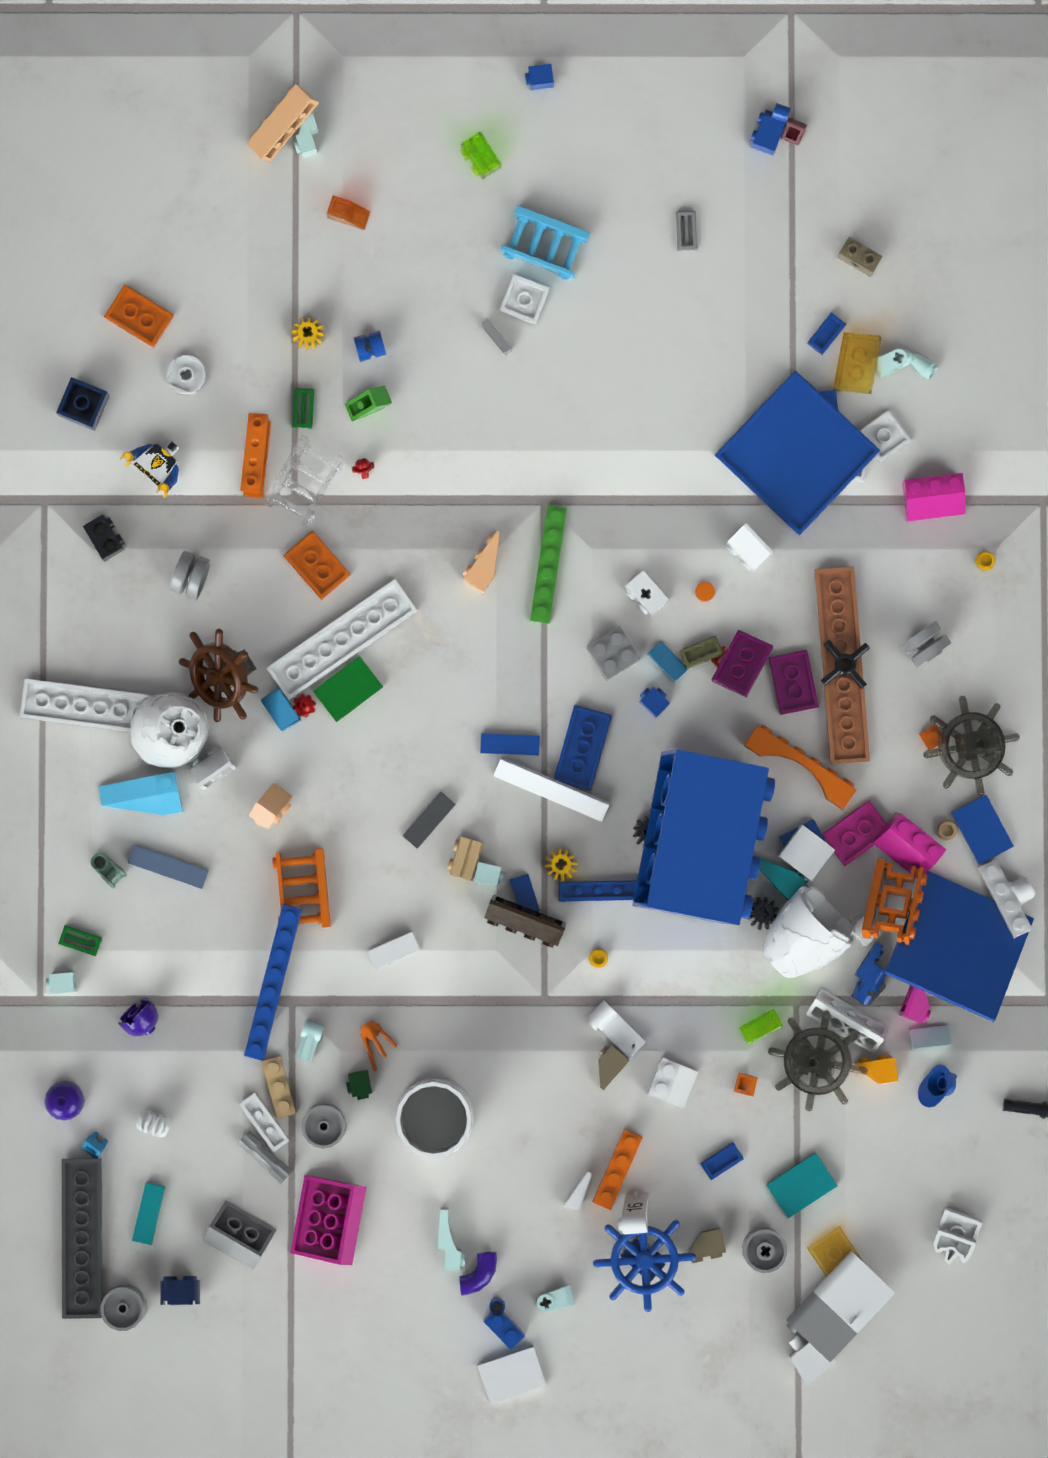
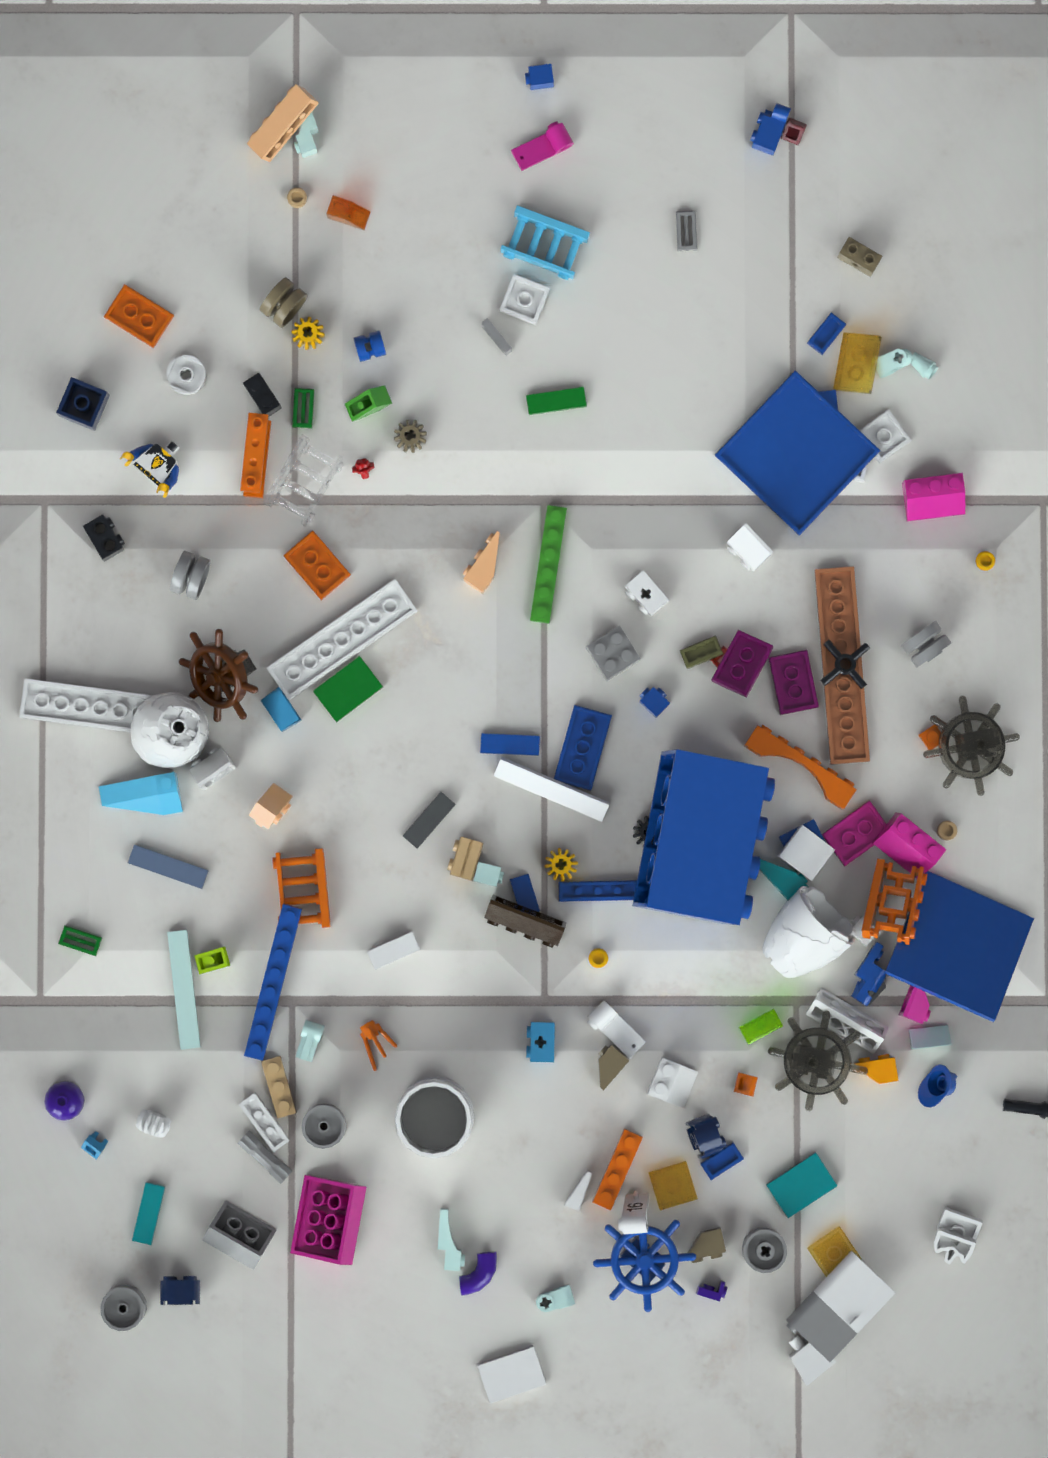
light aqua brick [46,972,77,994] -> none
dark grey plate [62,1158,102,1319] -> none
sand green piece [91,853,127,889] -> none
dark purple cylinder [118,998,158,1036] -> none
red plant [292,694,316,718] -> none
dark green brick [346,1070,373,1100] -> none
clear neon green brick [460,132,502,179] -> none
blue hinge [483,1297,525,1350] -> none
dark azure slope [647,641,688,682] -> none
orange tile [695,582,715,602] -> none
black gear [747,897,779,930] -> none
blue tile [951,795,1014,865] -> none
white plate [978,859,1035,938] -> none
none -> light aqua tile [167,930,201,1050]
none -> lime slope [194,947,230,974]
none -> black brick [243,373,282,417]
none -> dark tan wheel [259,277,308,328]
none -> tan tile [287,188,307,208]
none -> dark tan gear [394,420,427,453]
none -> dark pink door [511,121,574,171]
none -> green tile [526,387,587,415]
none -> dark azure brick [526,1022,555,1062]
none -> clear yellow tile [648,1161,698,1211]
none -> dark blue brick [686,1114,727,1159]
none -> dark purple bracket [696,1280,728,1302]

